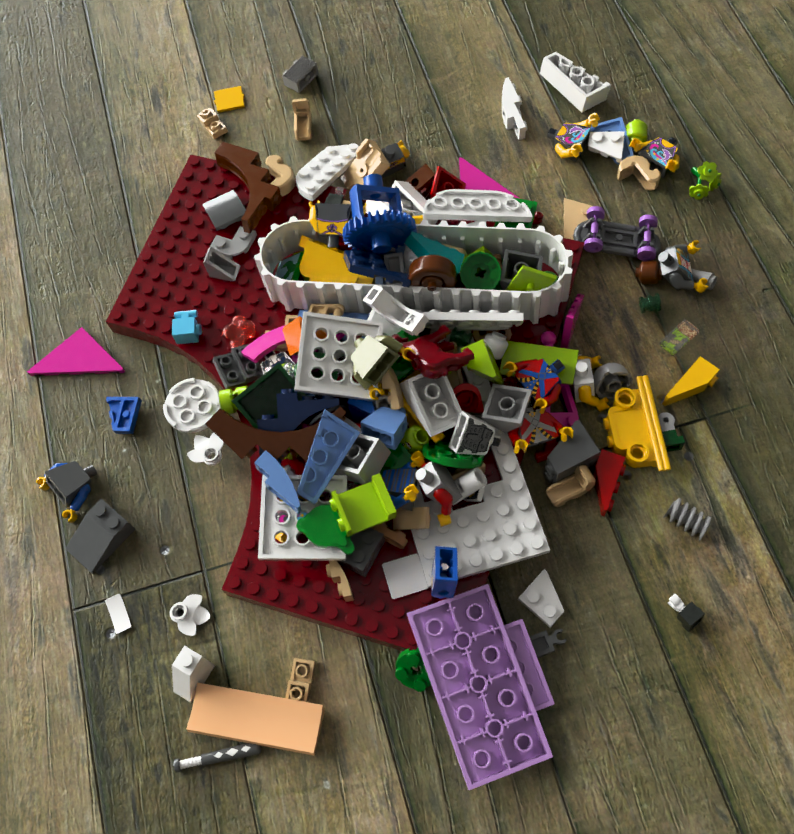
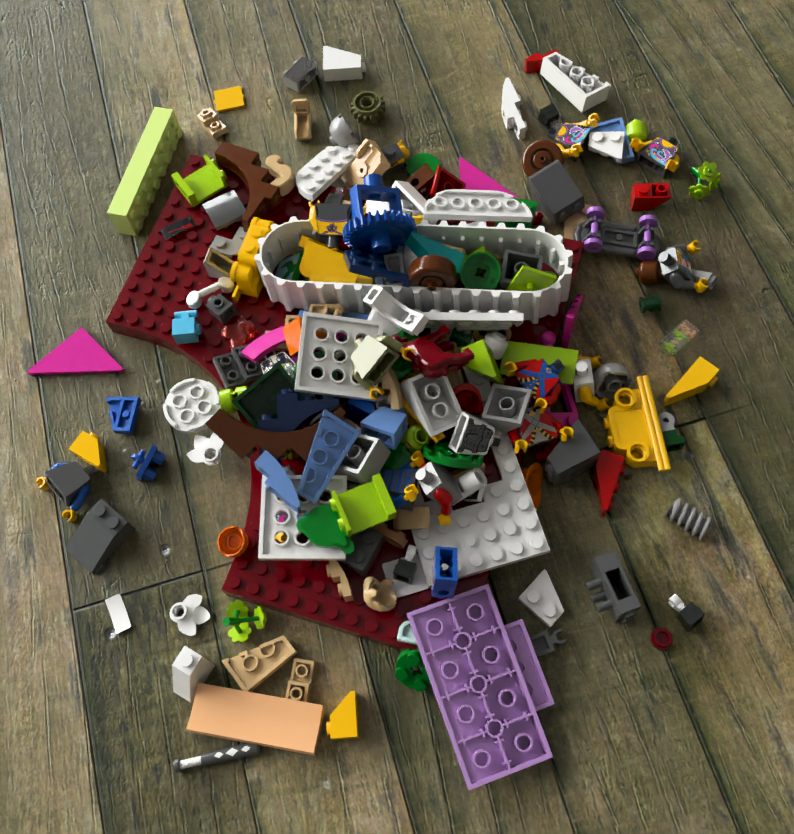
tan animal [545,465,596,507] -> none
tan animal [617,155,661,191] -> none
none -> yellow slope [69,431,107,473]
none -> yellowish green brick [107,107,182,236]
none -> blue hips [130,445,166,482]
none -> black sticker [161,217,196,240]
none -> lime panel [171,154,228,207]
none -> white bar [186,277,235,309]
none -> dark grey brick [206,293,237,325]
none -> orange hair [217,526,249,558]
none -> tan wing [221,635,297,692]
none -> lime plant [223,599,267,643]
none -> yellow brick [230,217,274,303]
none -> white slope [323,46,365,82]
none -> yellow slope [326,691,360,741]
none -> light grey cylinder [329,114,360,147]
none -> olive gear [350,91,386,124]
none -> tan hair [363,576,397,612]
none -> pearl dark grey piece [393,545,417,585]
none -> light aqua tile [397,620,417,645]
none -> green tile [407,153,440,177]
none -> orange piece [520,462,543,510]
none -> reddish brown wheel [522,140,564,177]
none -> red slope [524,49,559,73]
none -> dark grey slope [528,159,585,226]
none -> pearl dark grey piece [538,103,562,130]
none -> dark grey piece [586,550,641,624]
none -> red slope [630,183,671,211]
none -> dark red plate [650,628,673,650]

